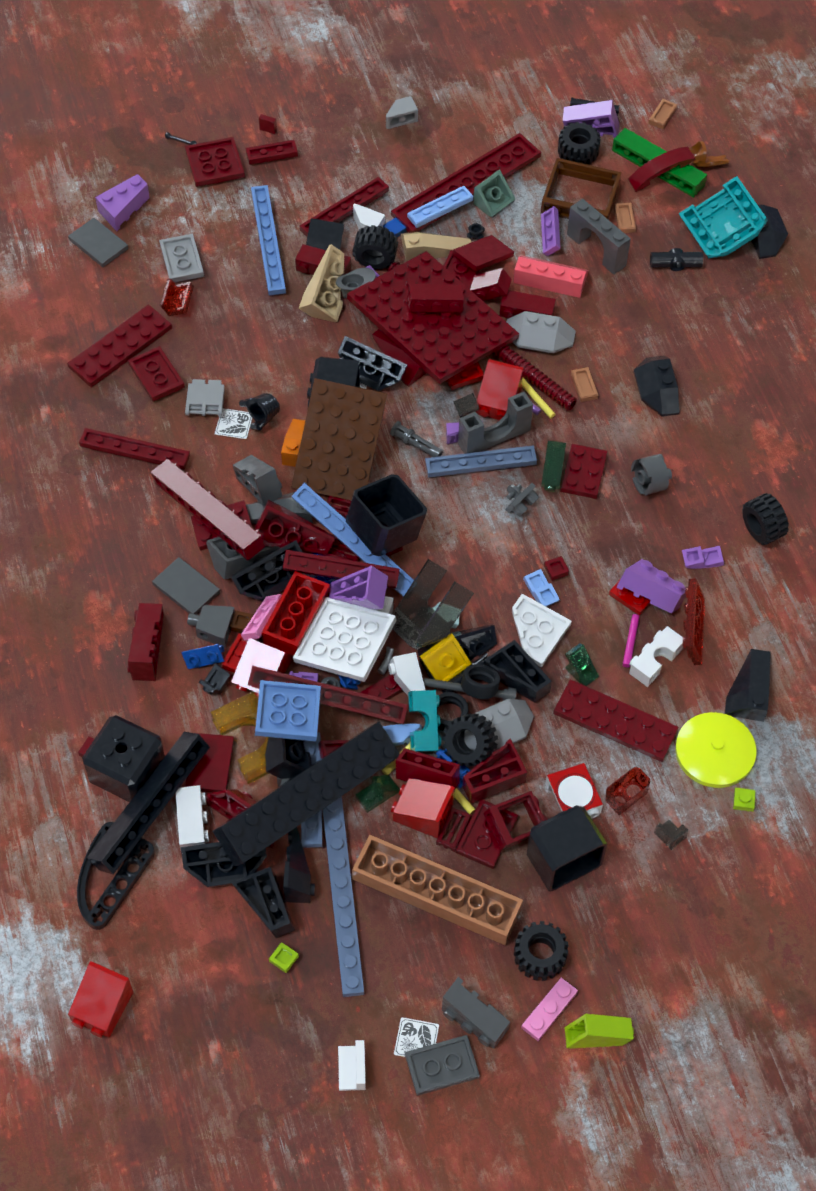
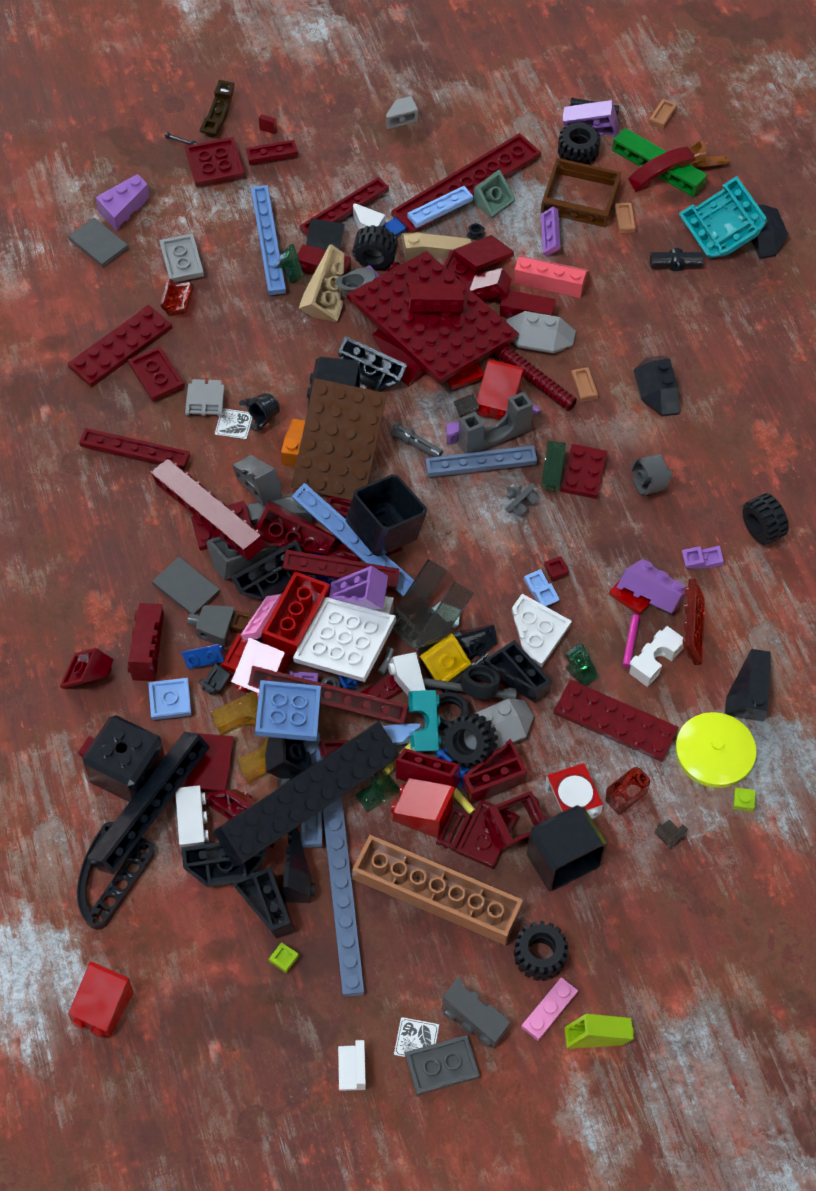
light yellow bar [522,378,555,419] -> none
dark grey arch [567,199,631,274] -> none
none -> dark red slope [60,648,114,689]
none -> light blue plate [148,678,192,720]
none -> dark brown slope [200,80,235,136]
none -> clear green slope [274,244,304,284]

